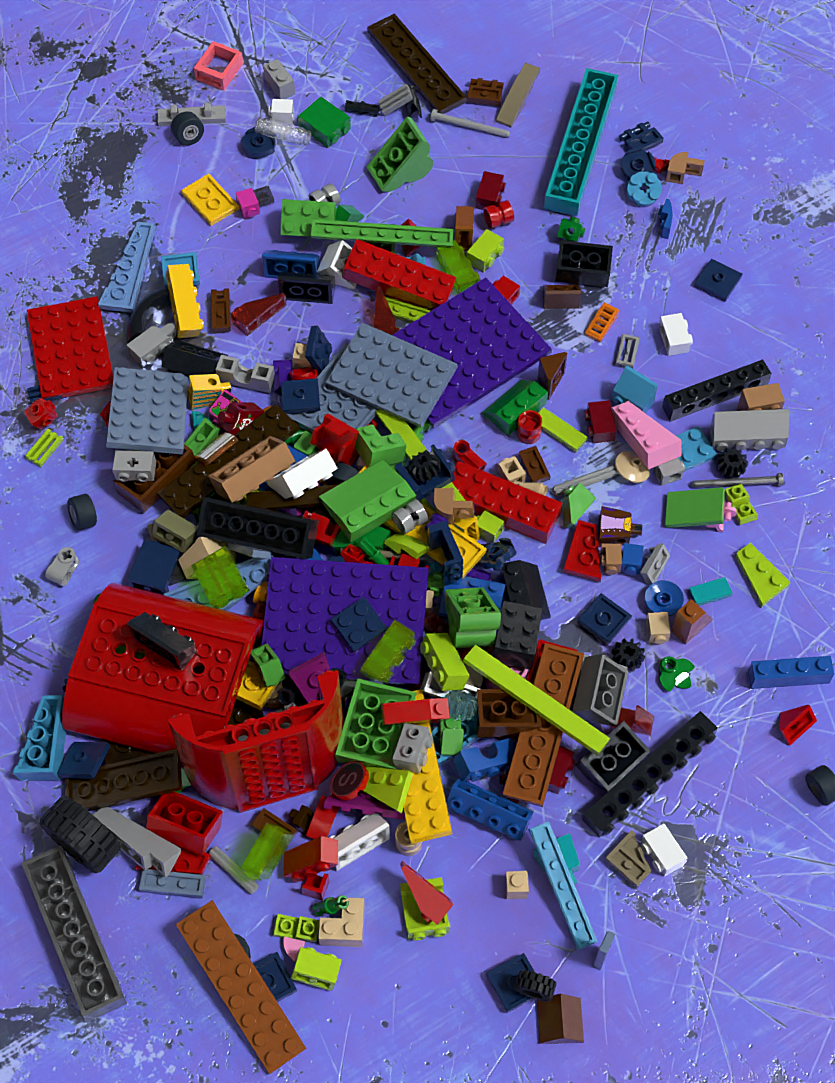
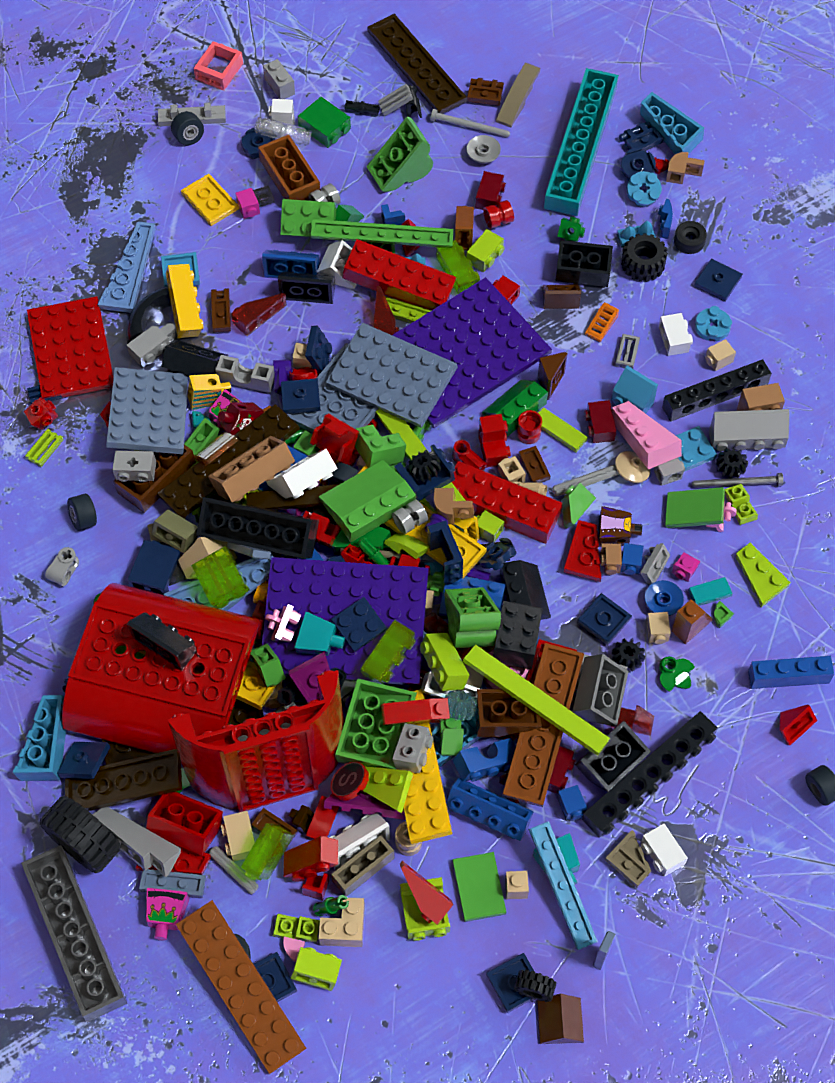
none -> dark pink torso [146,888,189,940]
none -> tan brick [221,811,258,862]
none -> dark orange brick [258,134,321,201]
none -> hips [265,604,301,642]
none -> teal torso [295,612,345,656]
none -> dark tan brick [331,835,395,897]
none -> blue panel [381,204,405,225]
none -> bright green tile [453,852,507,922]
none -> light grey dish [467,135,501,163]
none -> red brick [478,414,511,468]
none -> blue brick [557,785,587,820]
none -> dark azure tile [617,221,656,248]
none -> black tyre [621,233,668,282]
none -> dark azure wedge [640,92,704,154]
none -> dark pink bracket [671,552,700,582]
none -> black tyre [674,221,707,254]
none -> dark azure plate [695,306,732,341]
none -> tan brick [705,339,736,371]
none -> bright green tile [713,601,734,628]

